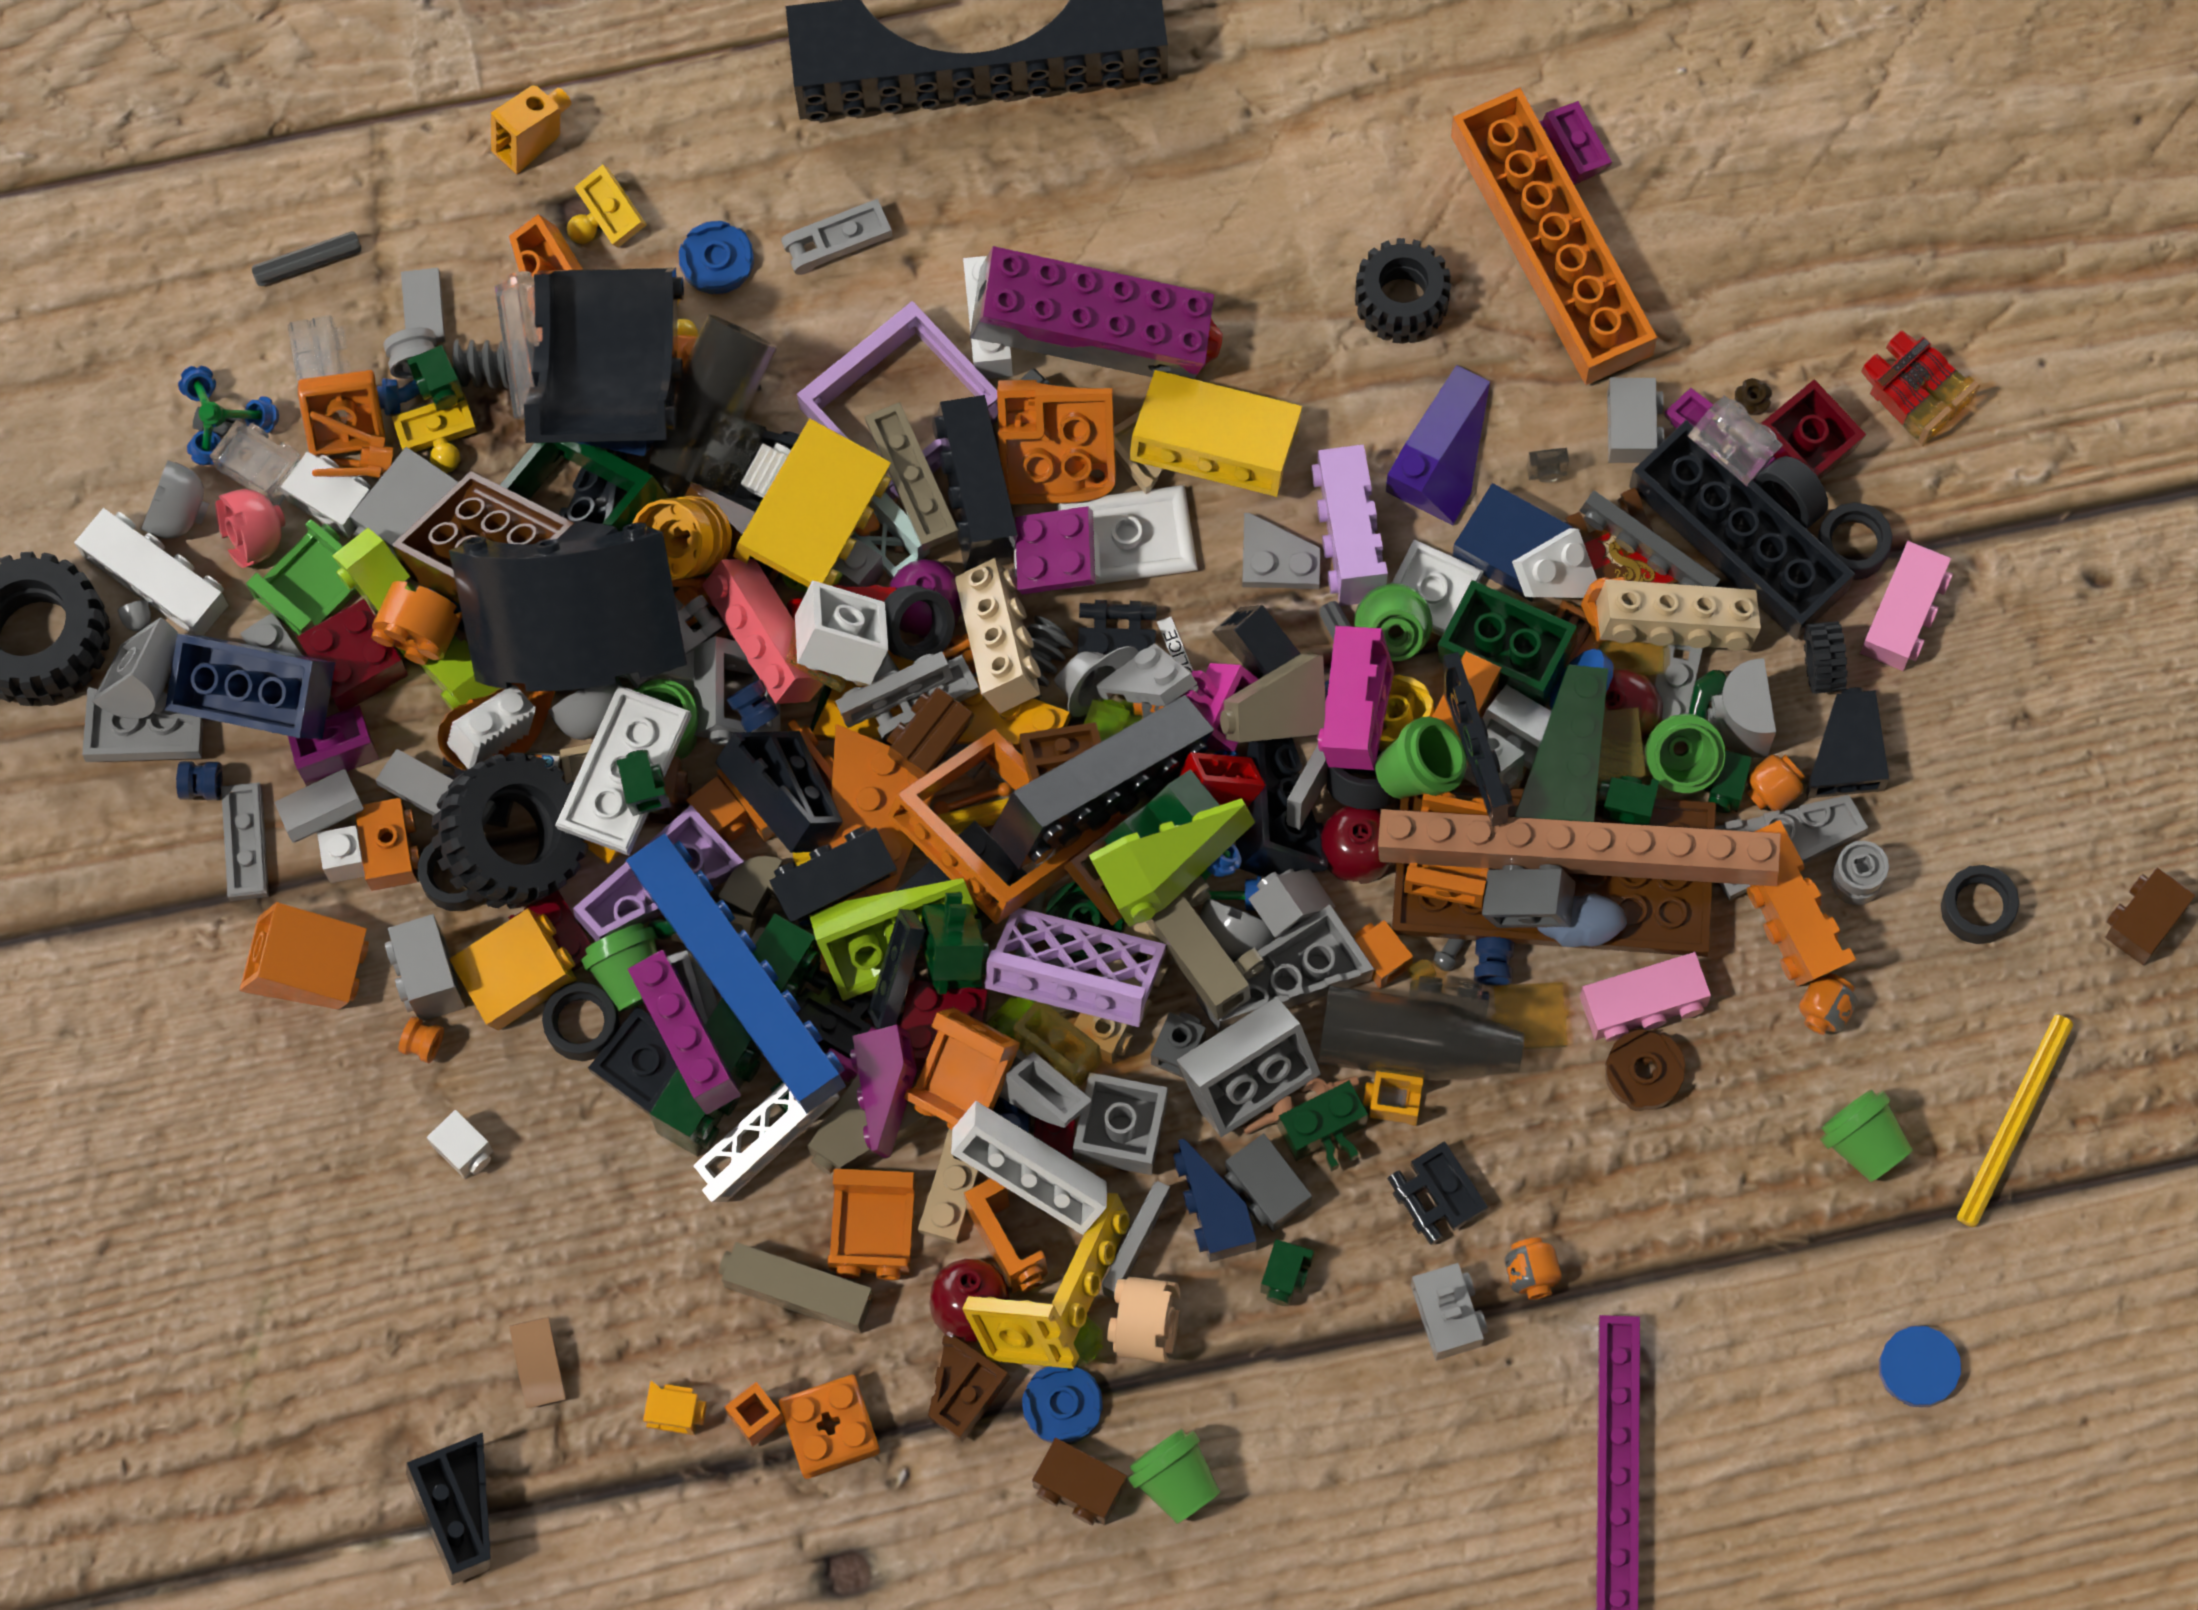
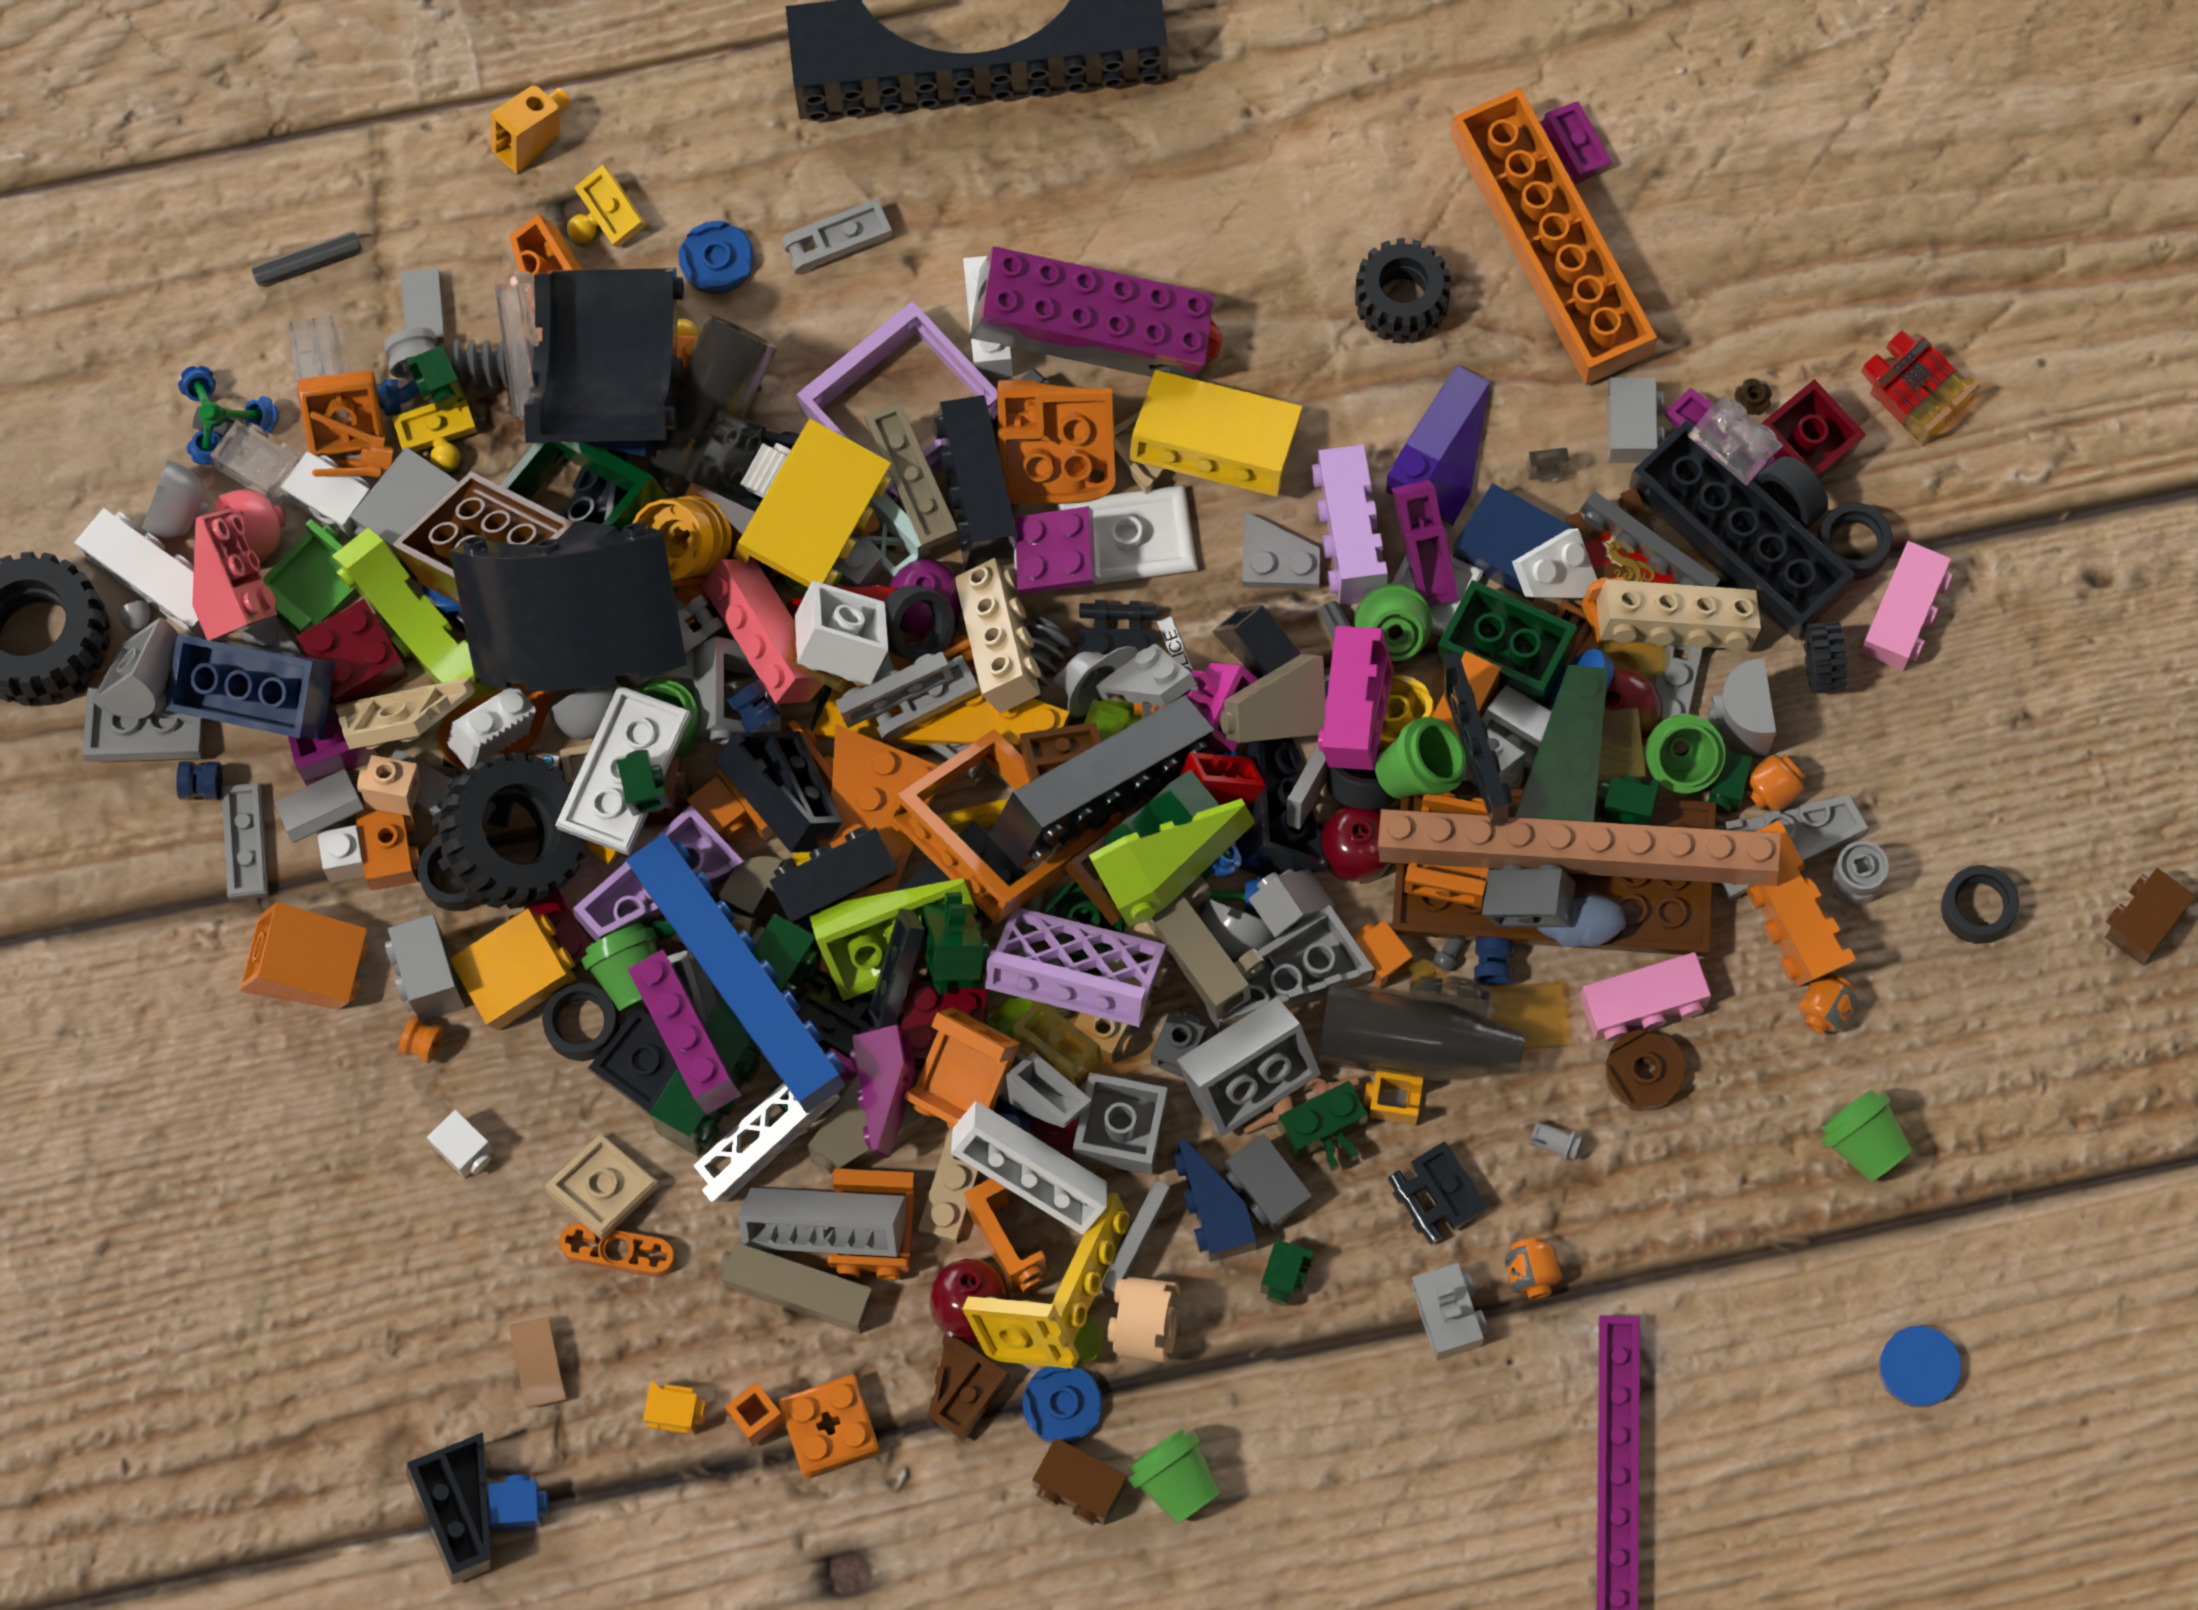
orange brick [371,581,462,665] -> none
reddish brown brick [887,687,974,779] -> none
orange hinge [934,782,1012,815] -> none
dark green arm [1689,670,1727,719] -> none
black slope [1806,687,1889,799] -> none
yellow axle [1957,1015,2073,1228] -> none
none -> coral slope [192,507,277,641]
none -> tan wing [335,677,476,749]
none -> light nougat brick [357,755,421,816]
none -> blue brick [487,1475,549,1531]
none -> tan tile [545,1133,658,1240]
none -> orange beam [559,1223,675,1277]
none -> light grey brick [738,1187,906,1257]
none -> magenta slope [1392,480,1459,607]
none -> light grey pin [1529,1121,1583,1161]

